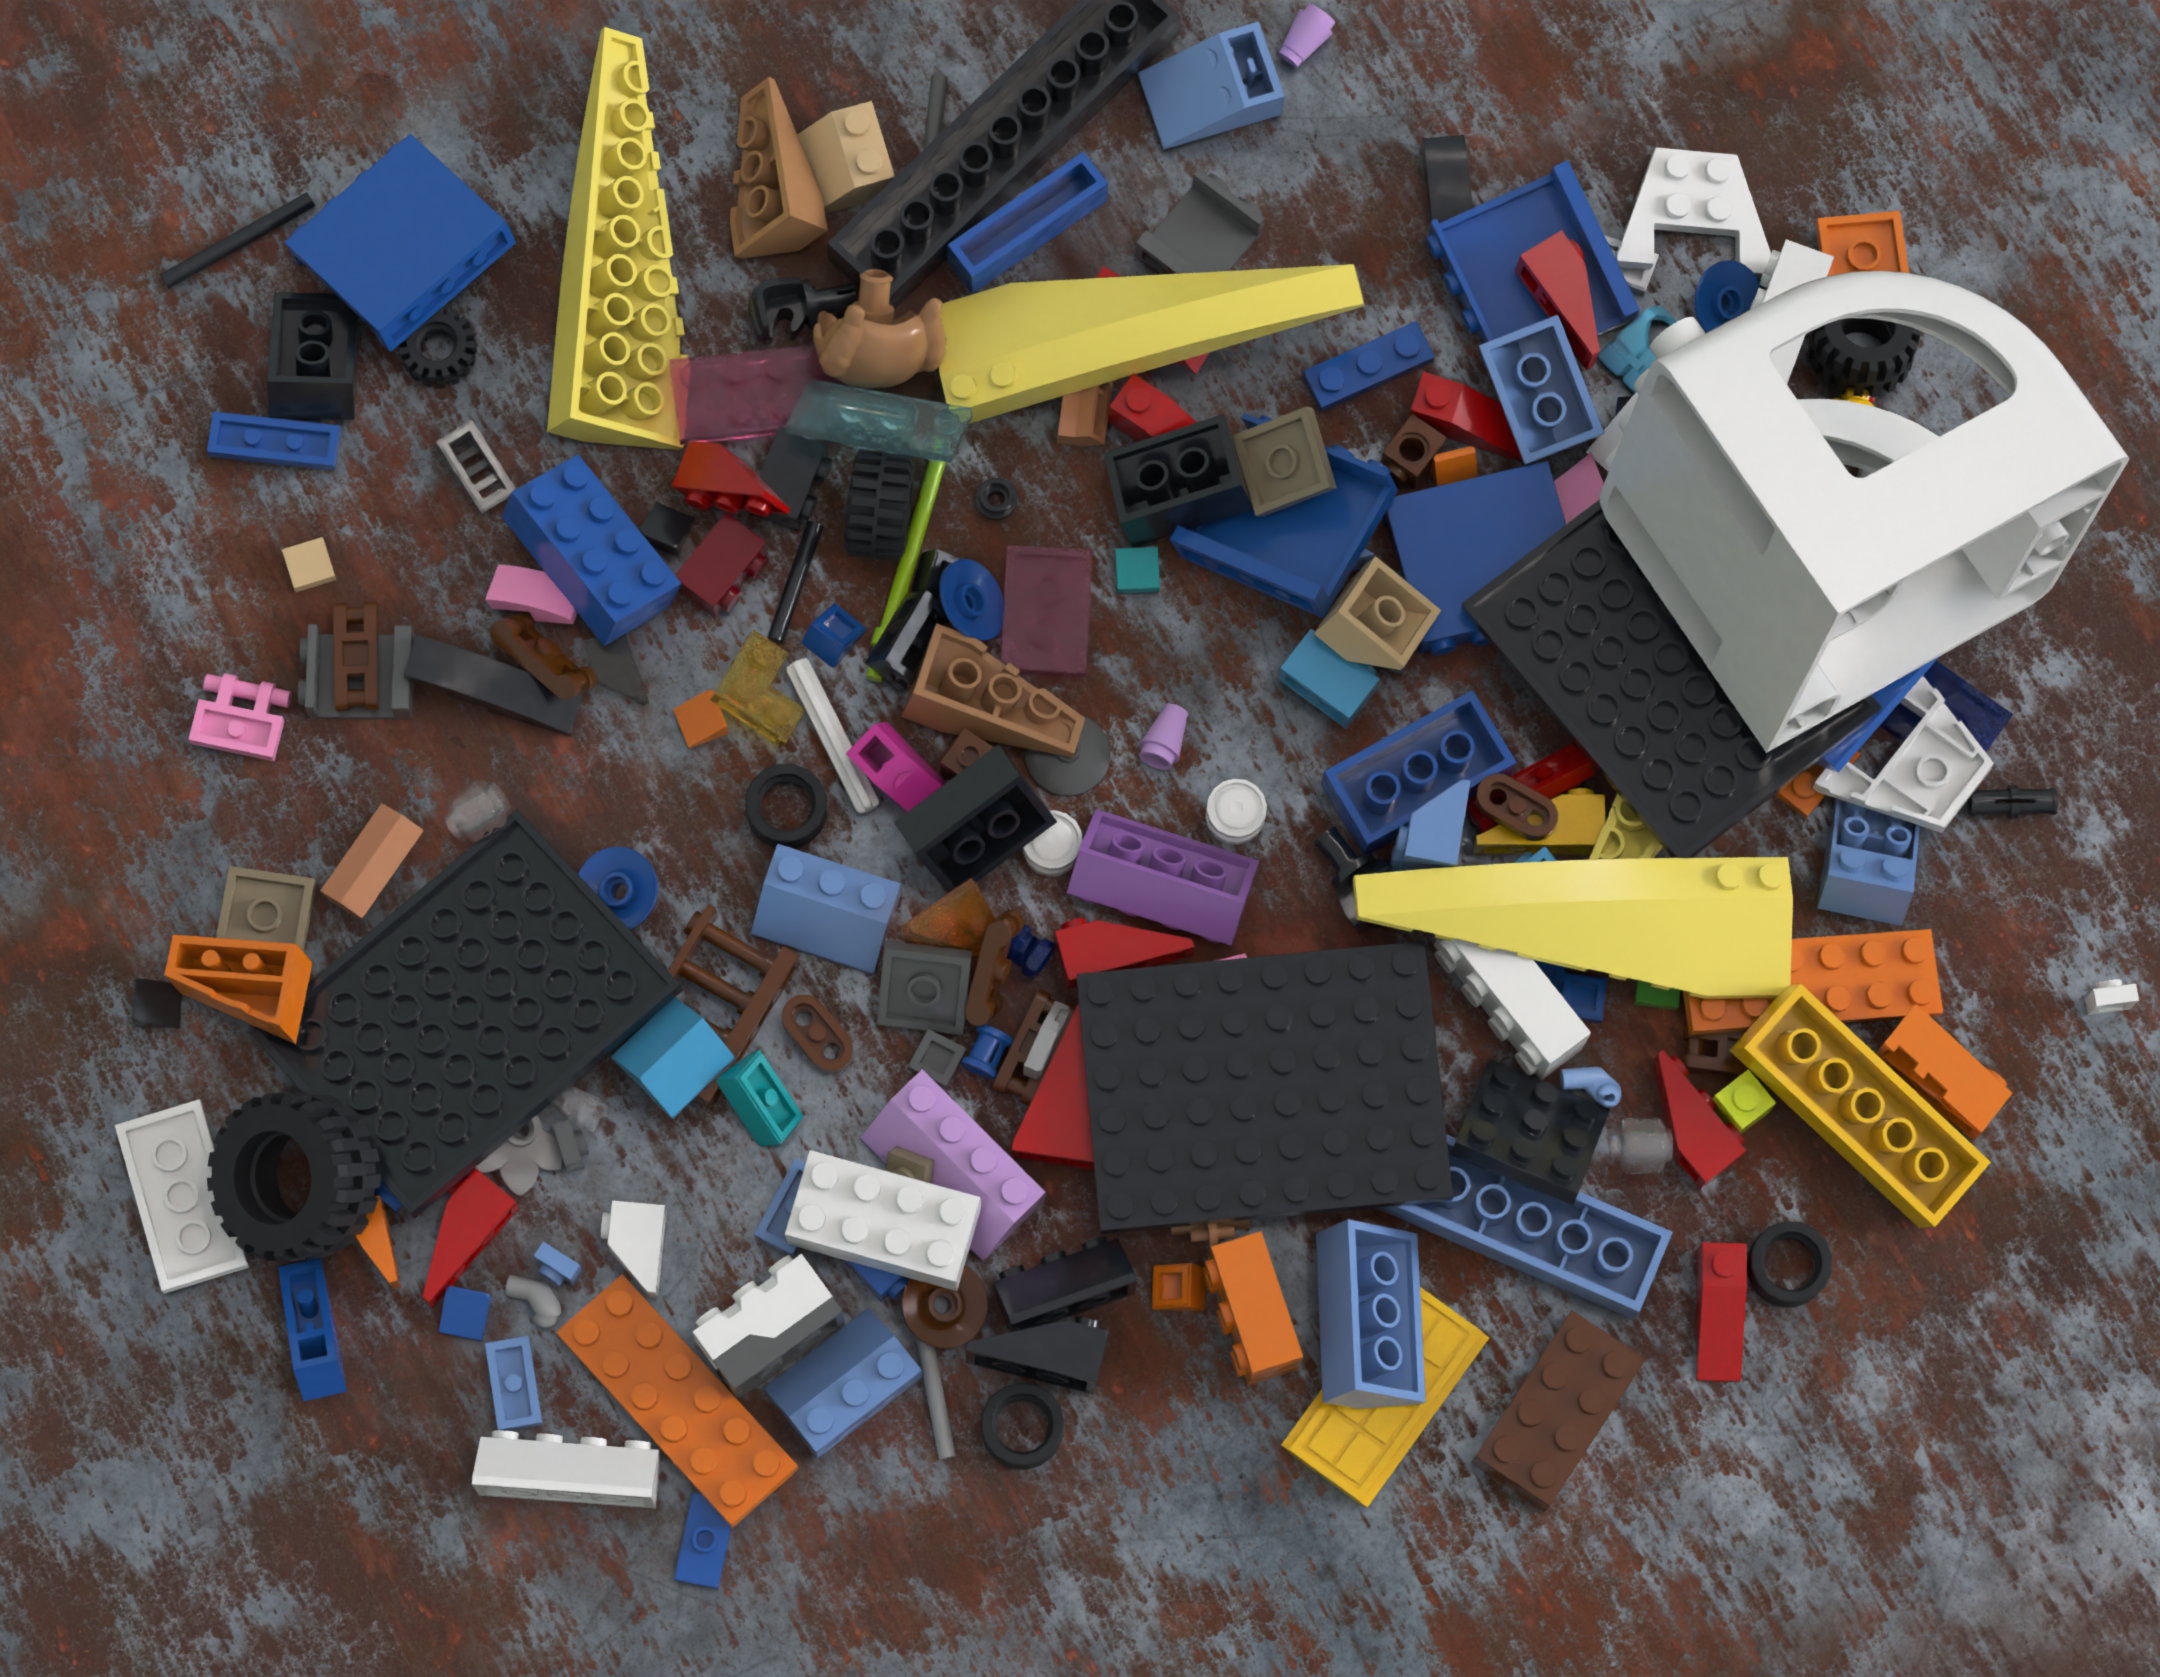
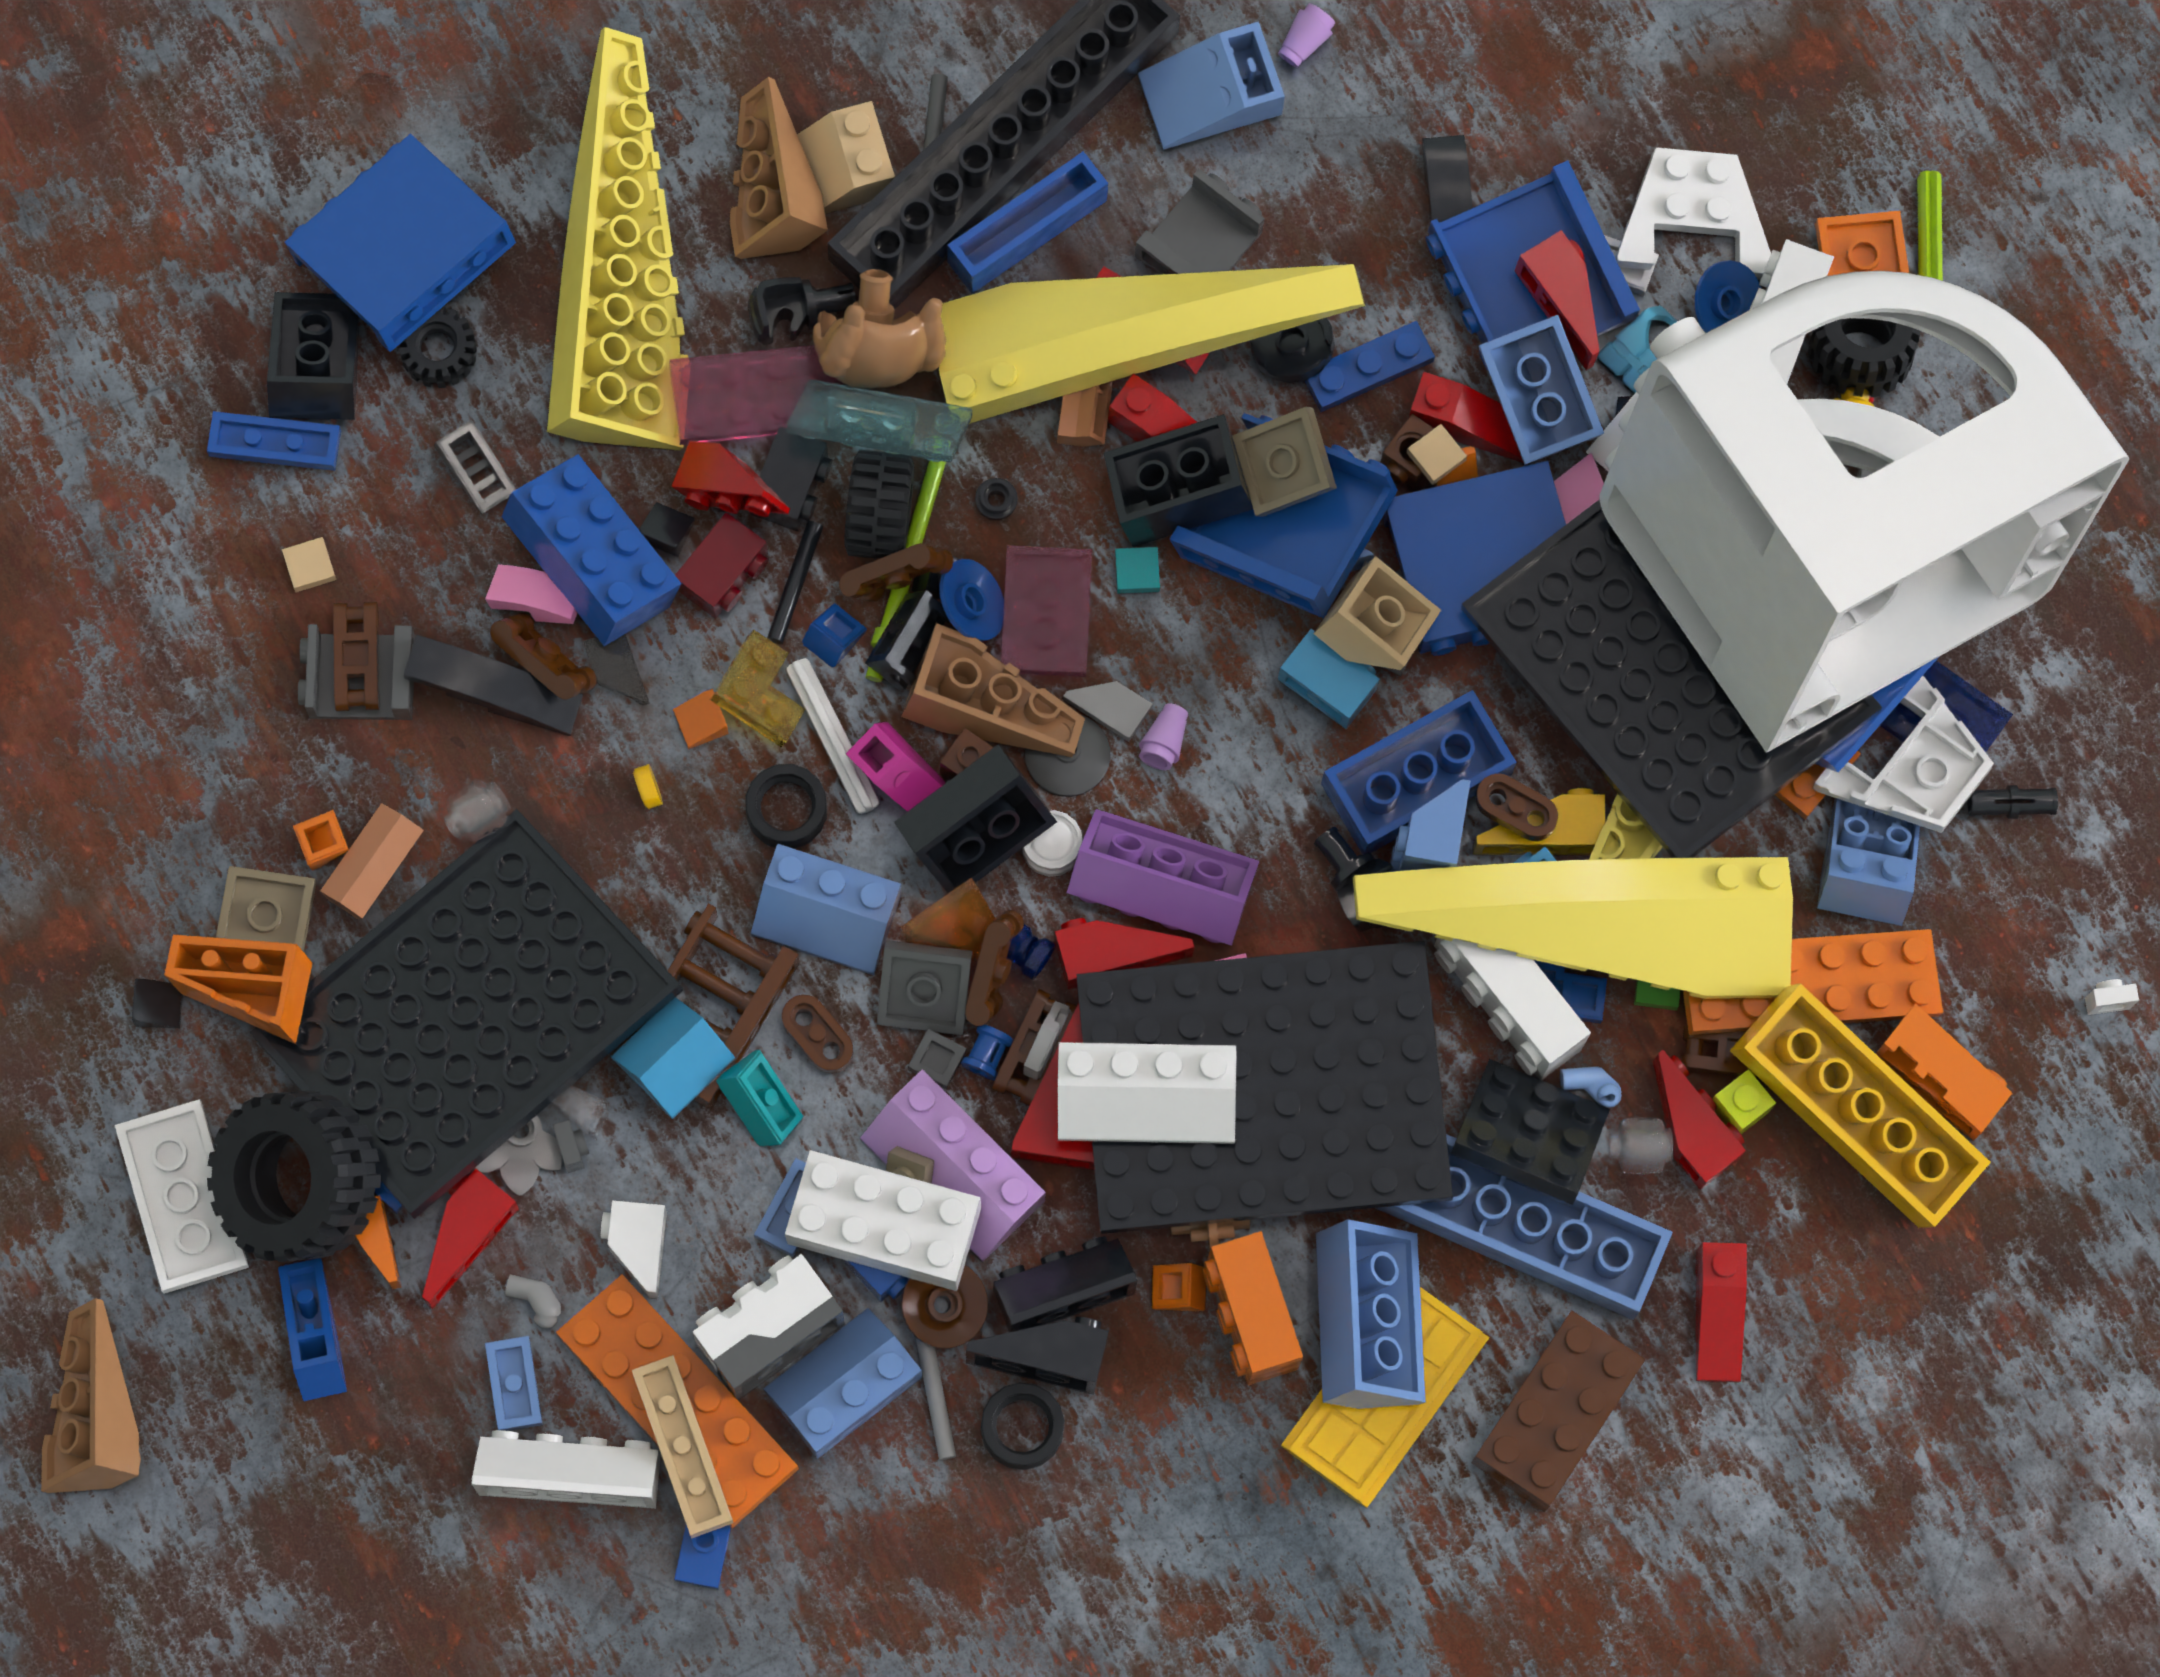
black piece [160,192,315,289] -> none
bright pink plate [188,673,292,761] -> none
blue slope [439,1286,492,1342] -> none
medium blue plate [534,1241,583,1286] -> none
blue dish [578,847,658,929] -> none
white wheel [1205,779,1267,845] -> none
red plate [1465,744,1595,833] -> none
black tyre [1747,1221,1833,1308] -> none
none -> medium nougat wedge [41,1298,141,1493]
none -> orange slope [293,810,349,871]
none -> tan plate [632,1355,734,1539]
none -> yellow tile [633,764,663,809]
none -> reddish brown plate [839,543,954,602]
none -> white slope [1058,1042,1237,1144]
none -> light grey tile [1063,681,1153,742]
none -> black tile [1250,317,1335,383]
none -> tan tile [1406,424,1467,485]
none -> lime axle [1917,170,1943,281]

